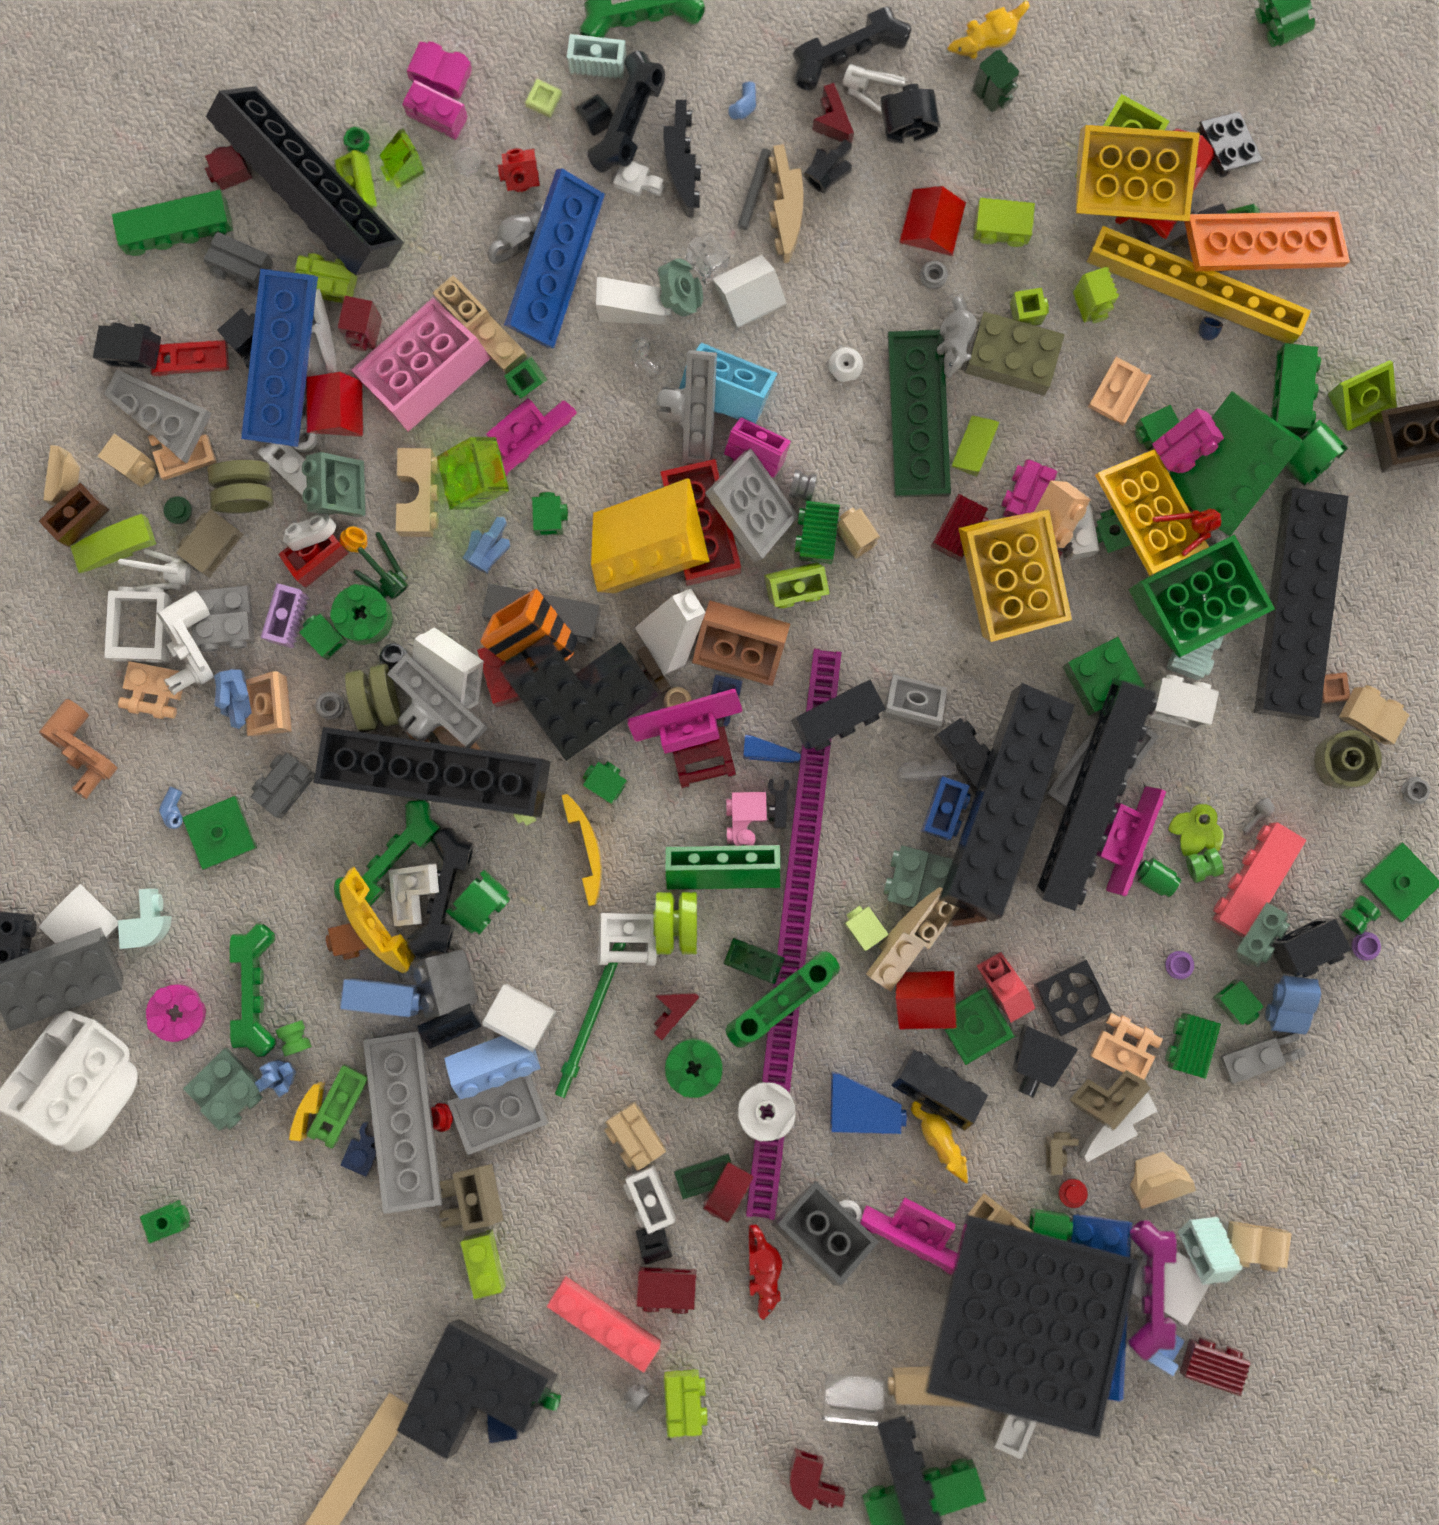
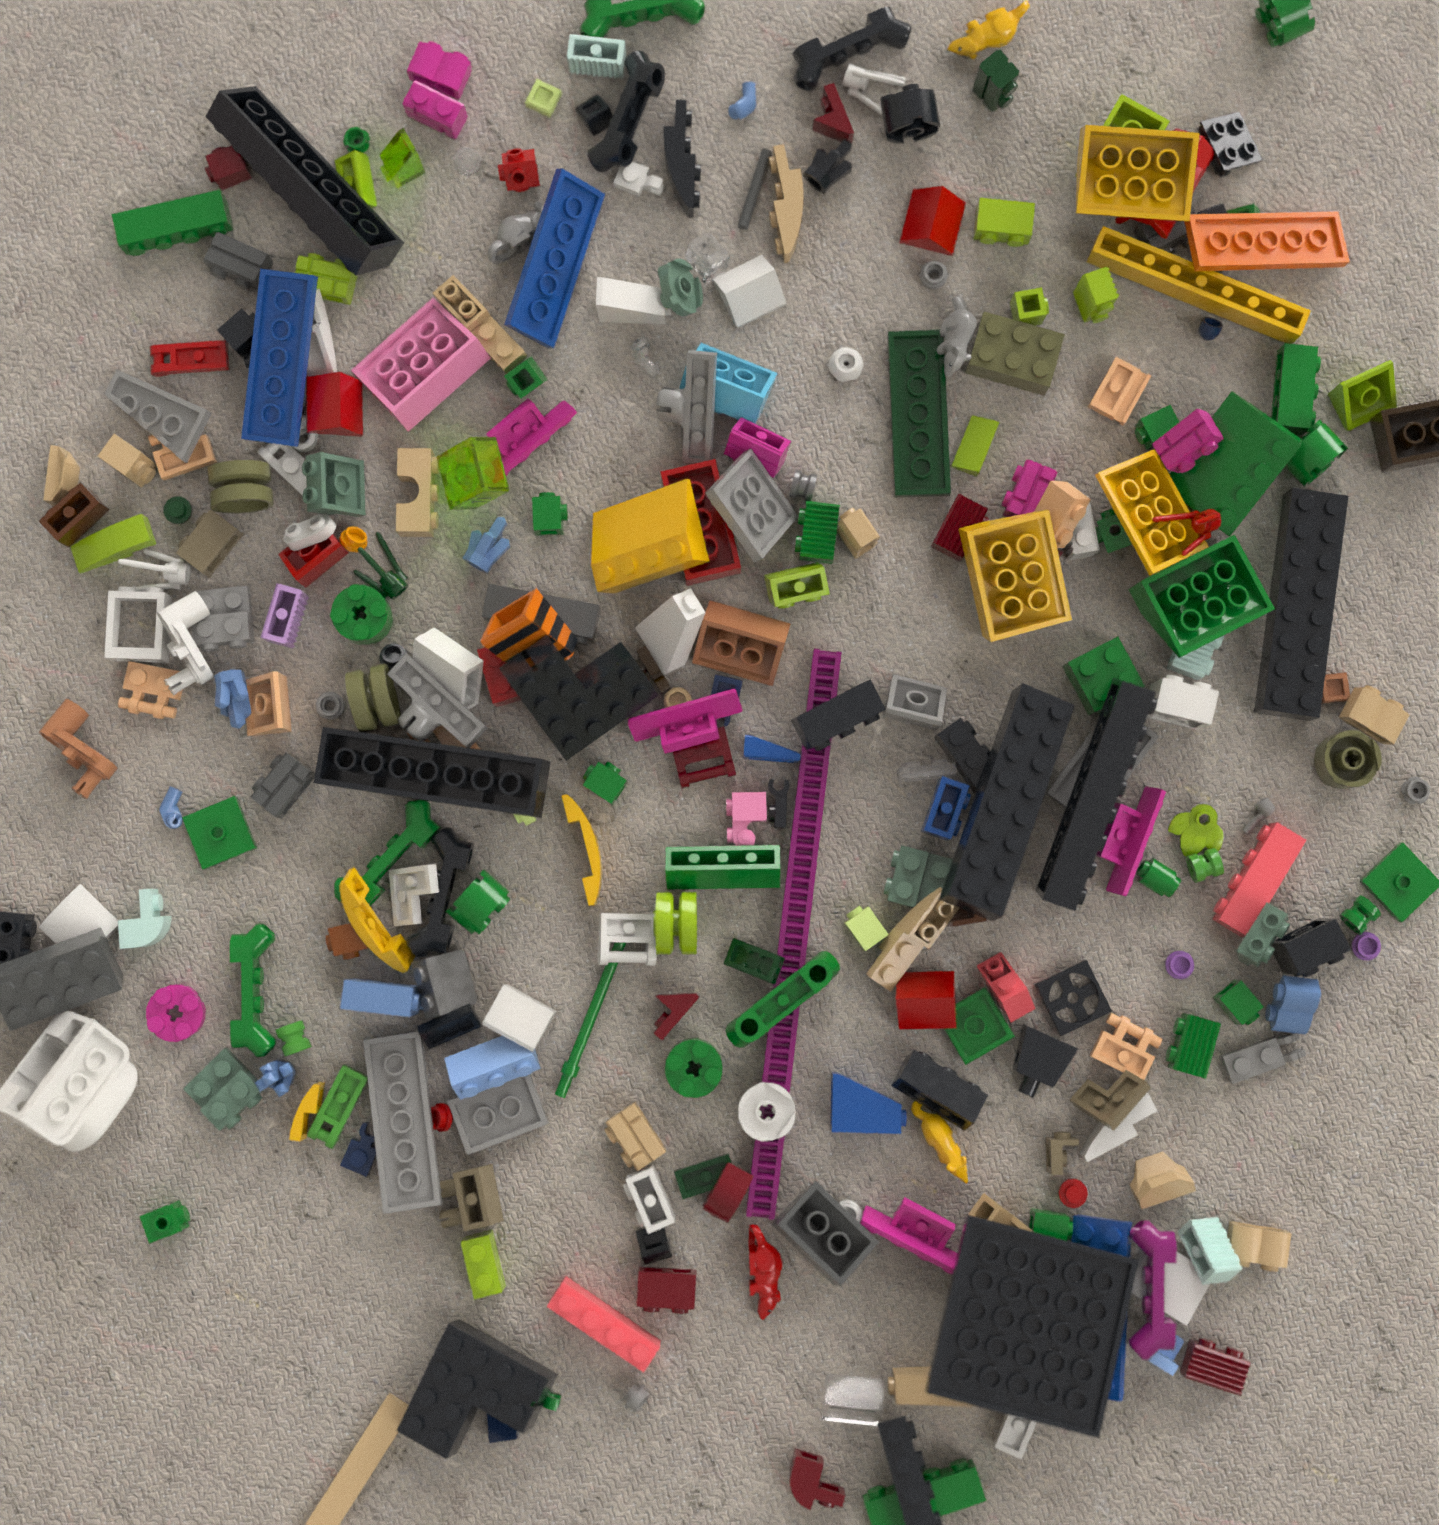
black brick [93,322,162,369] -> none
green brick [299,614,348,660] -> none
dark red brick [338,296,382,352] -> none
lime brick [664,1369,708,1437] -> none

